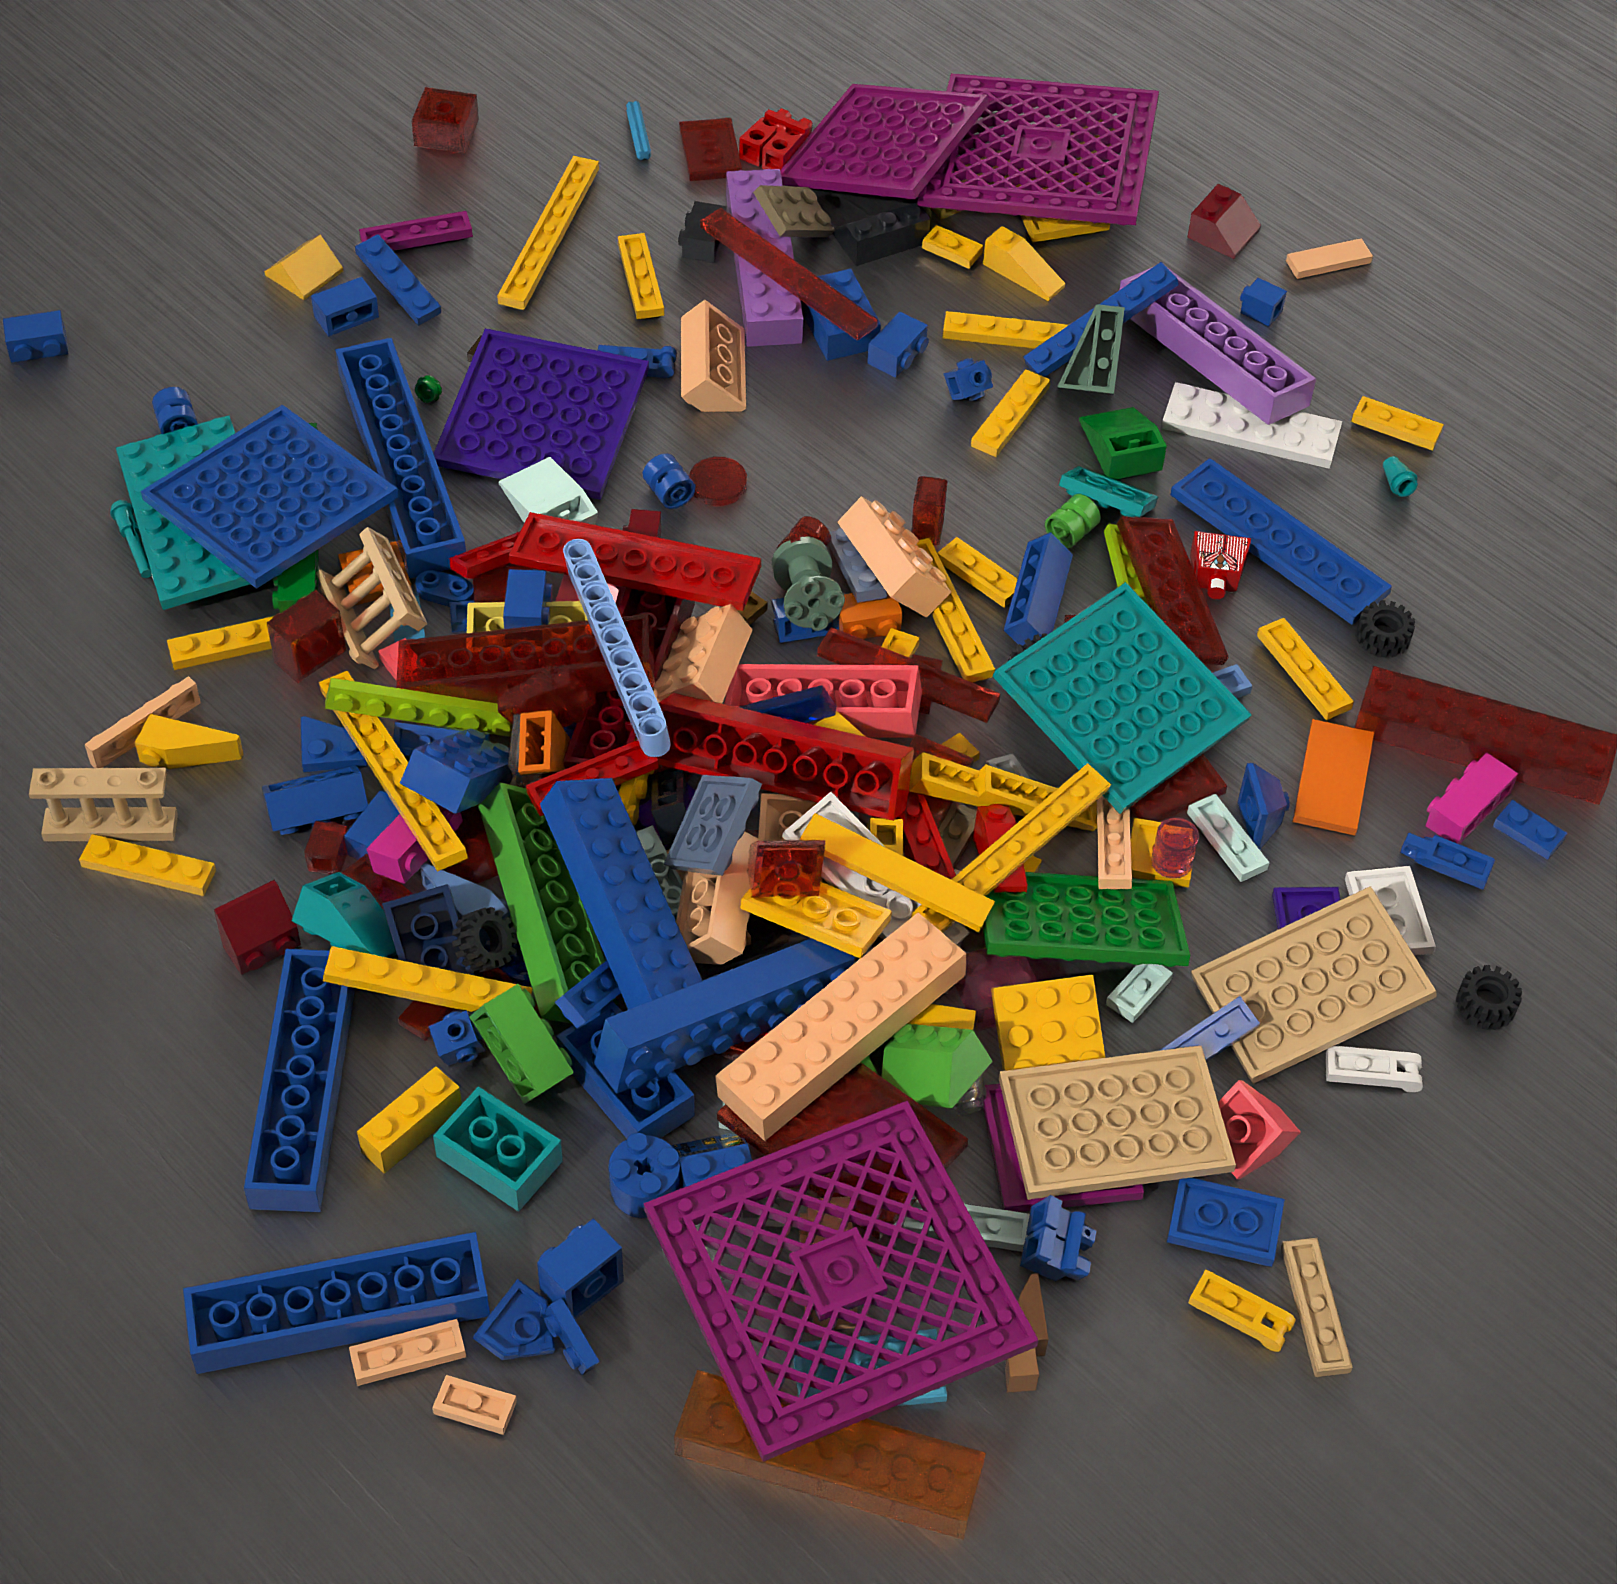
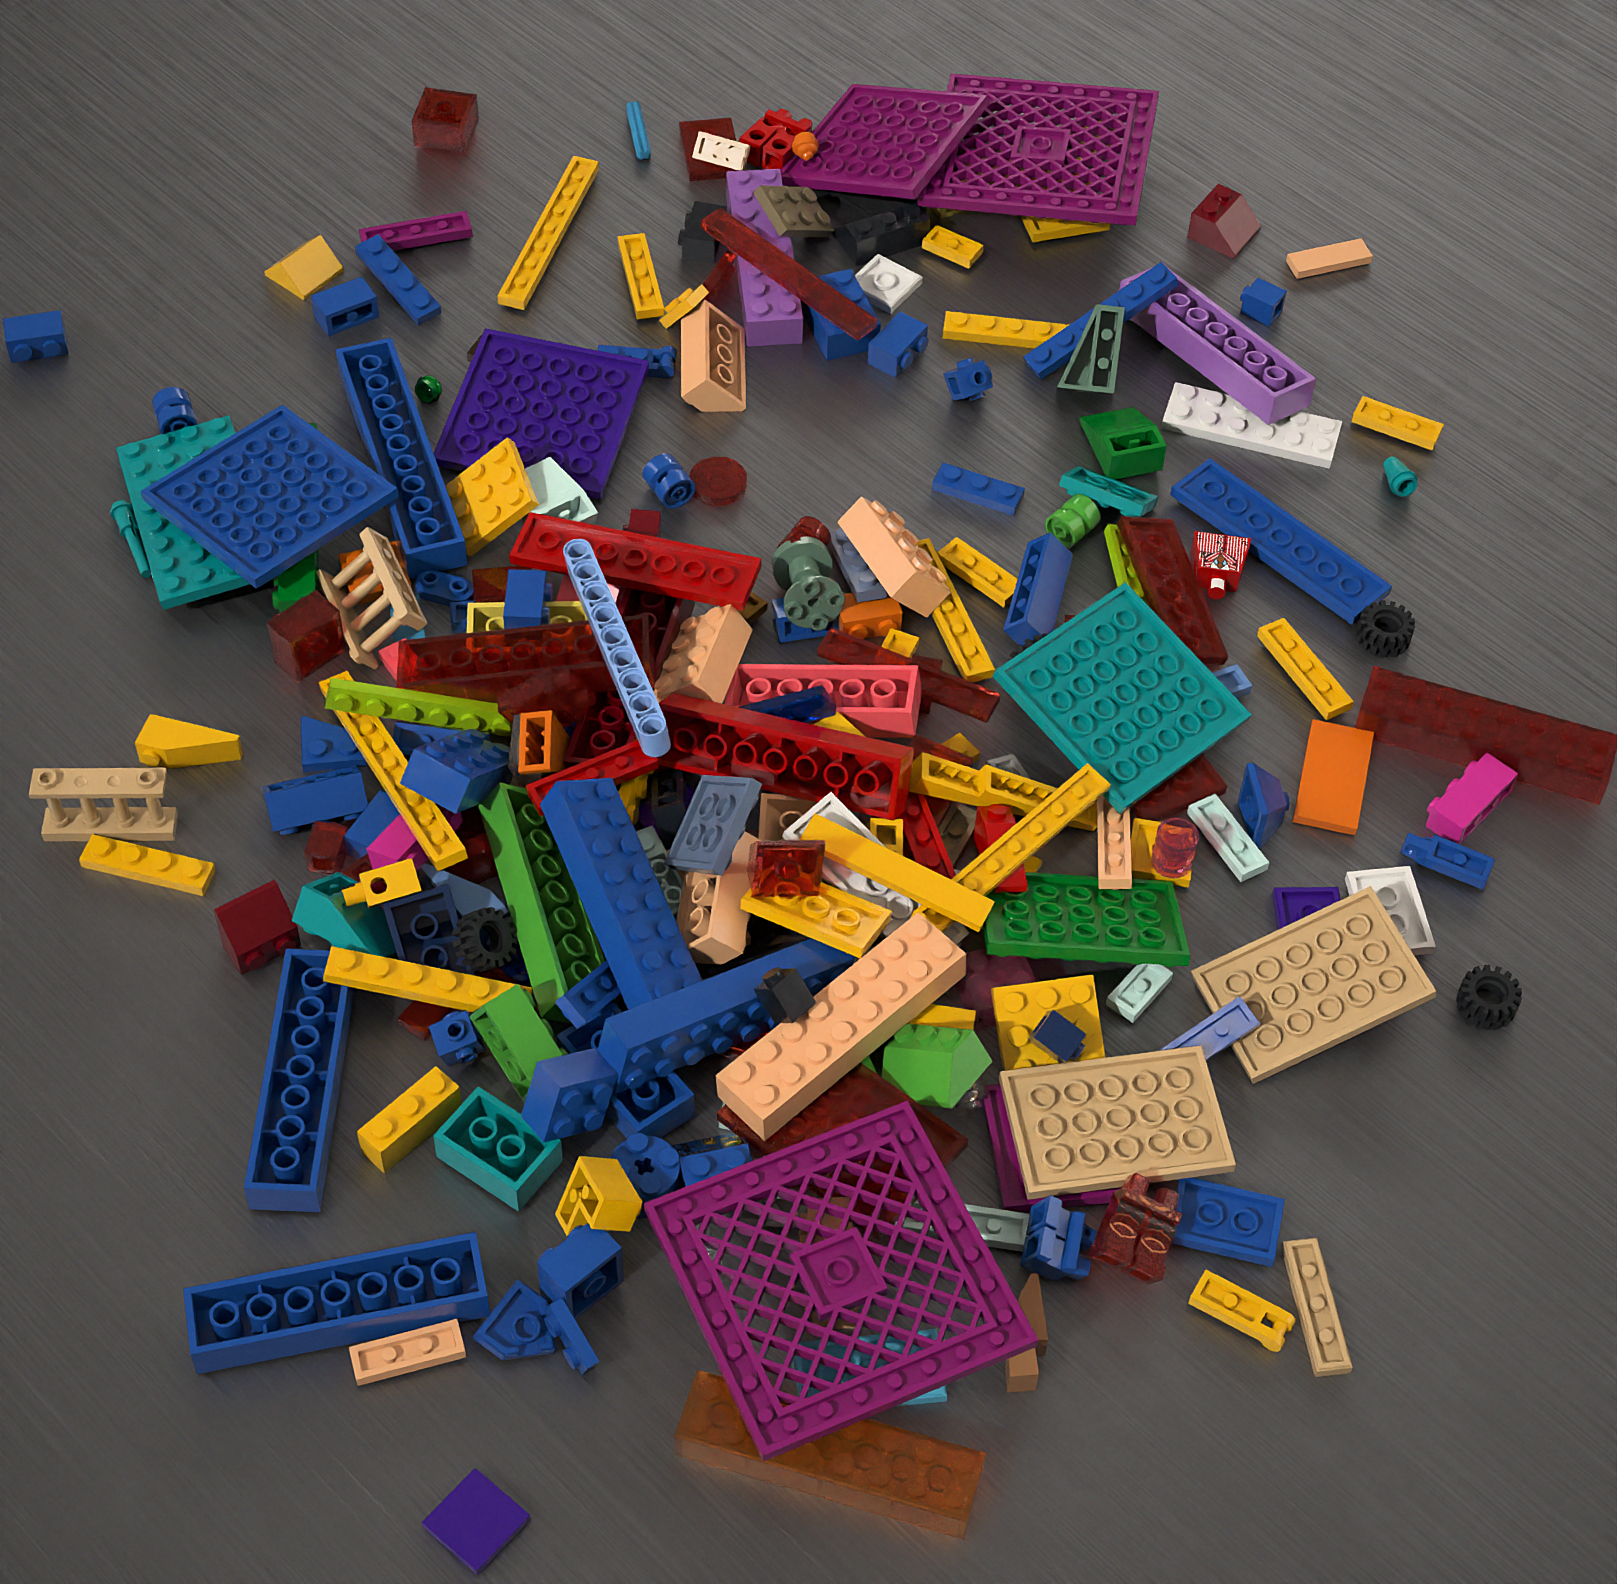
light nougat plate [85,676,201,768] -> none
yellow plate [167,613,296,670] -> none
light nougat plate [433,1375,517,1435] -> none
red plate [449,531,520,579] -> none
clear red brick [911,476,948,546] -> none
yellow plate [971,369,1050,457] -> none
yellow slope [983,226,1065,302] -> none
coral slope [1218,1080,1301,1179] -> none
white plate [1326,1046,1423,1092] -> none
blue plate [1493,800,1567,860] -> none
none -> yellow torso [341,858,422,909]
none -> dark purple tile [421,1468,531,1576]
none -> yellow plate [445,437,539,556]
none -> blue brick [521,1048,618,1143]
none -> yellow brick [555,1156,642,1236]
none -> yellow plate [659,284,709,329]
none -> plate [692,131,751,171]
none -> clear red plate [699,250,737,303]
none -> black brick [753,967,817,1023]
none -> orange plate [792,132,819,161]
none -> white tile [855,254,923,314]
none -> blue plate [932,462,1025,516]
none -> dark blue brick [1027,1010,1086,1064]
none -> clear red hips [1088,1173,1183,1285]

